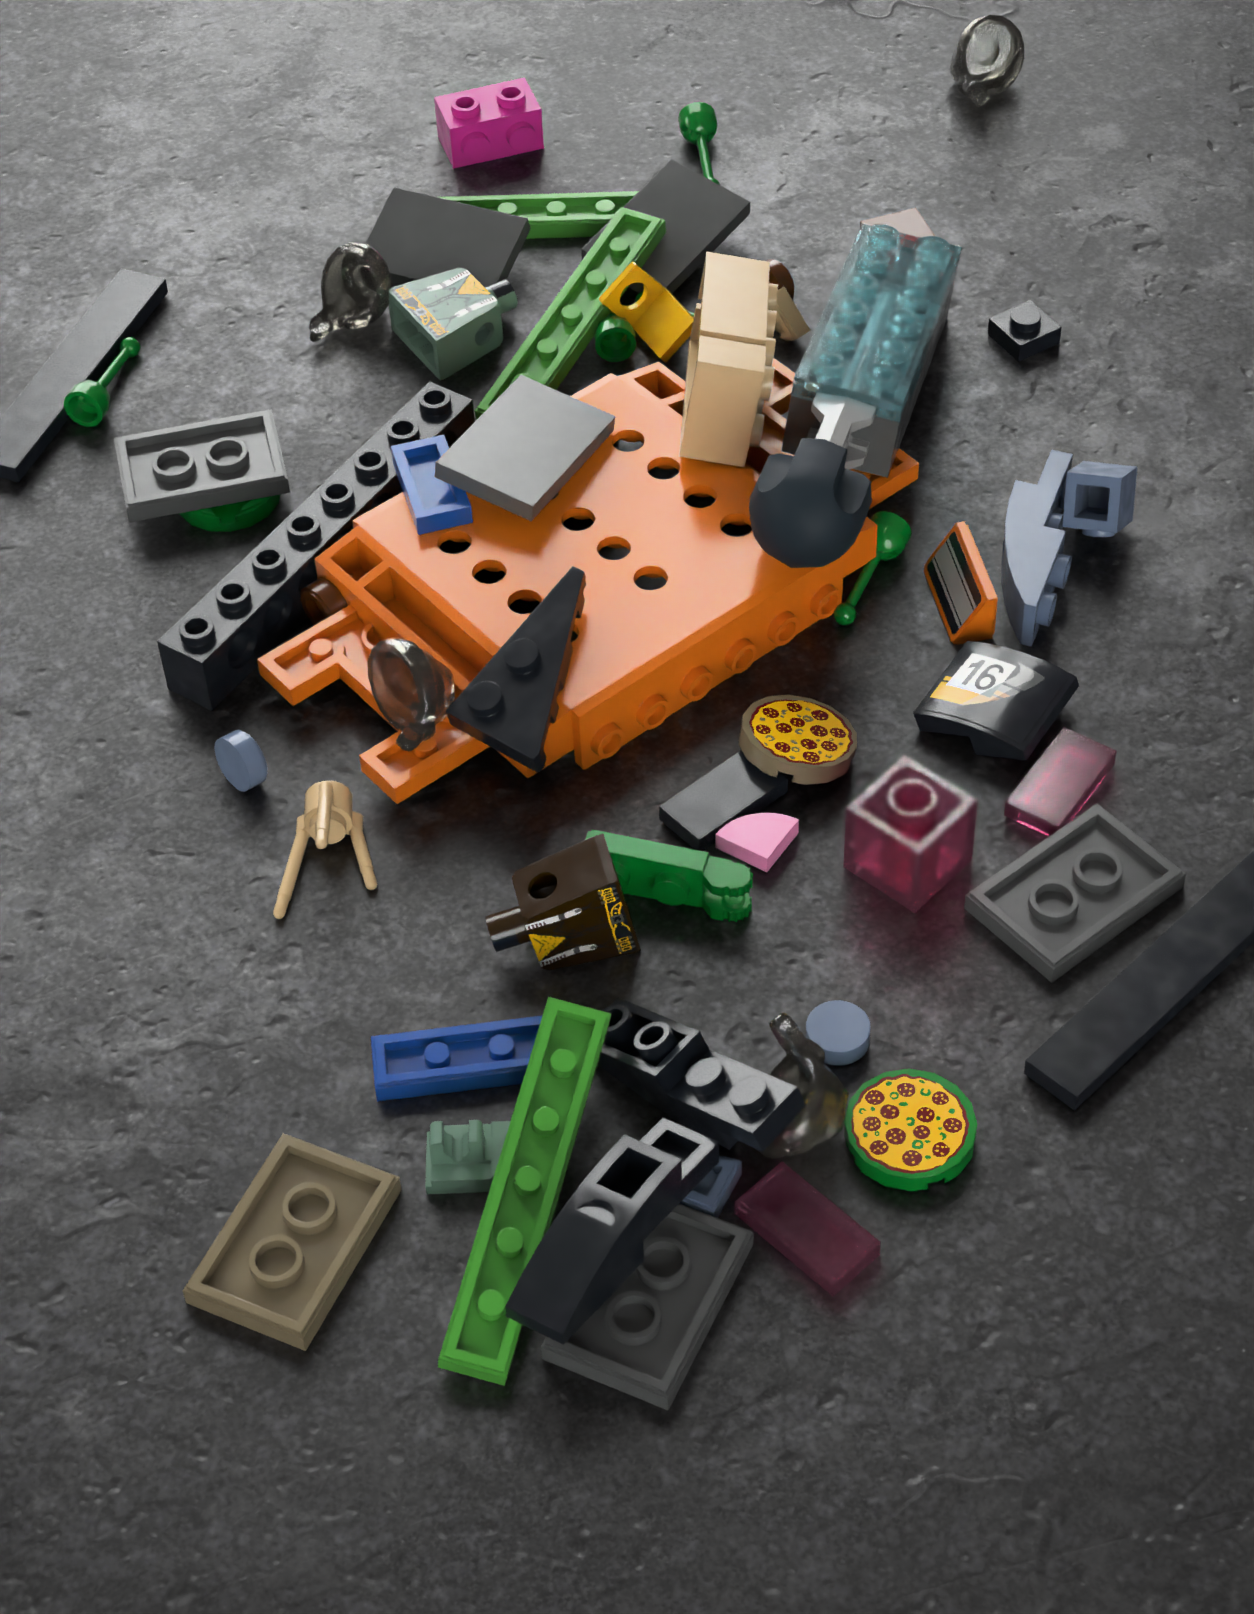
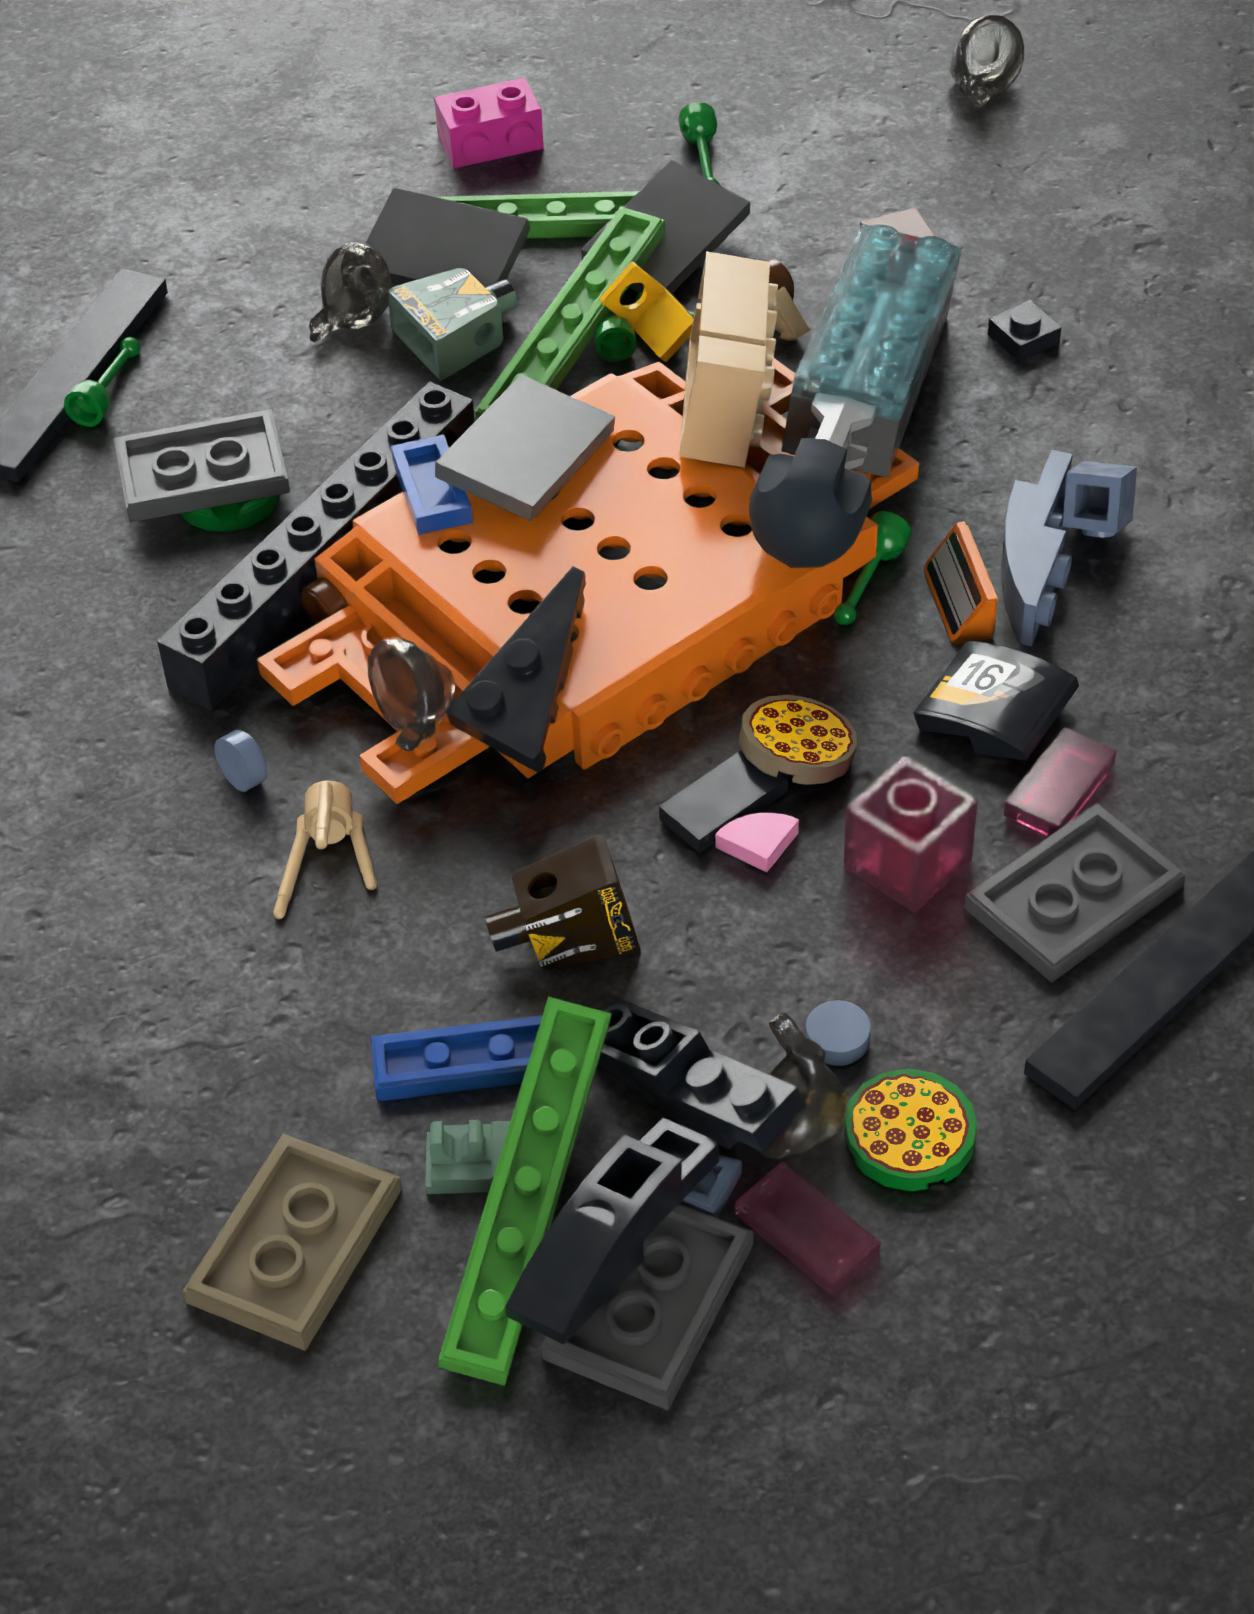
green hinge [585,829,753,922] -> none

